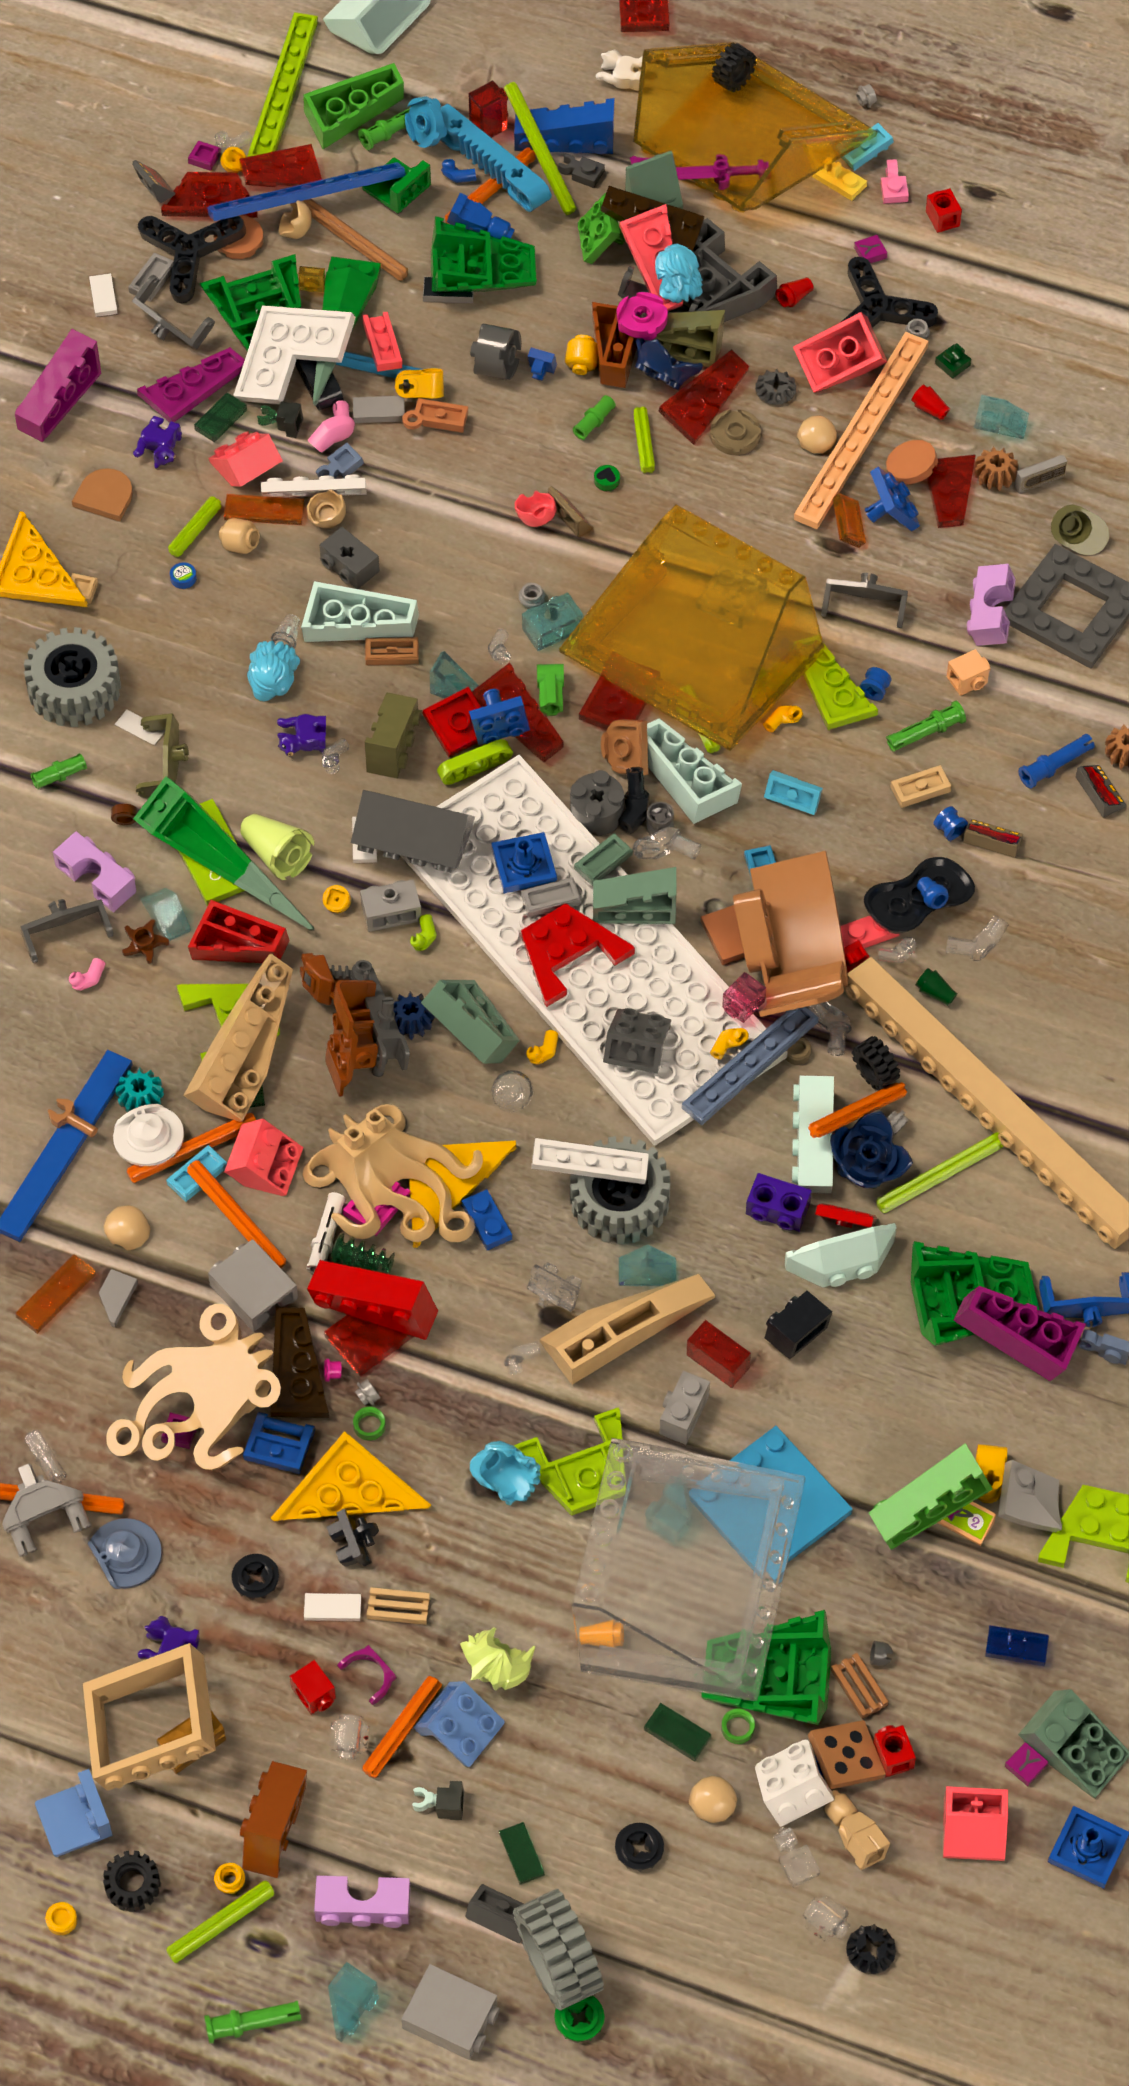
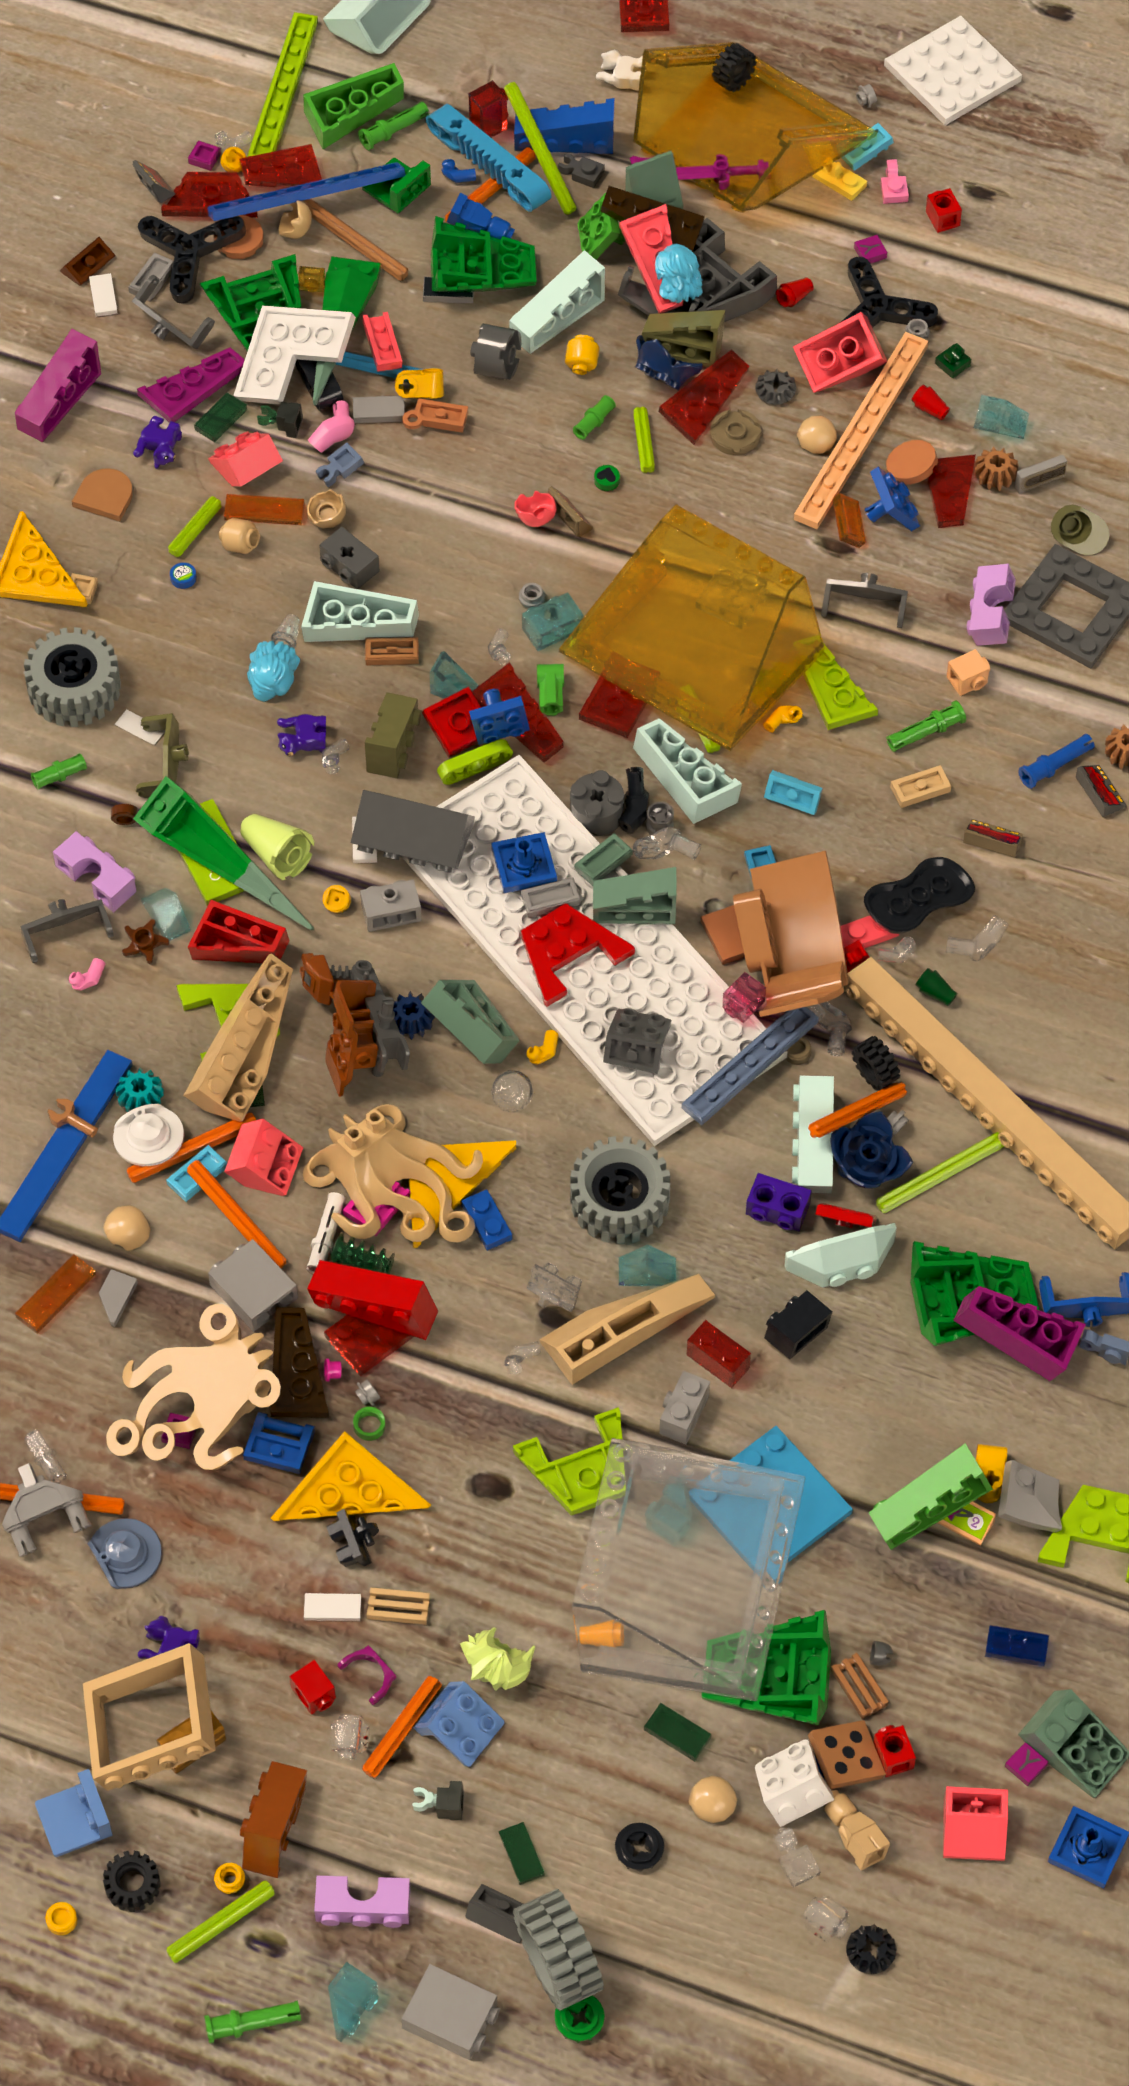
black gear [231,1554,279,1600] -> none
white plate [261,475,367,499] -> none
dark azure plate [405,96,447,148] -> none
lime arm [410,914,437,951] -> none
medium azure hair [470,1441,541,1505] -> none
blue tile [528,347,557,381] -> none
white plate [531,1138,649,1184] -> none
dark orange wedge [592,302,642,388] -> none
medium nougat tile [601,719,648,775] -> none
dark pink plate [617,292,668,340] -> none
yellow arm [710,1028,749,1060] -> none
bright green piece [721,1708,755,1744] -> none
blue wheel [859,667,892,701] -> none
blue piece [917,877,949,909] -> none
blue wheel [933,806,968,841] -> none
none -> reddish brown slope [60,237,116,286]
none -> light aqua wedge [509,250,605,354]
none -> white plate [884,16,1022,125]

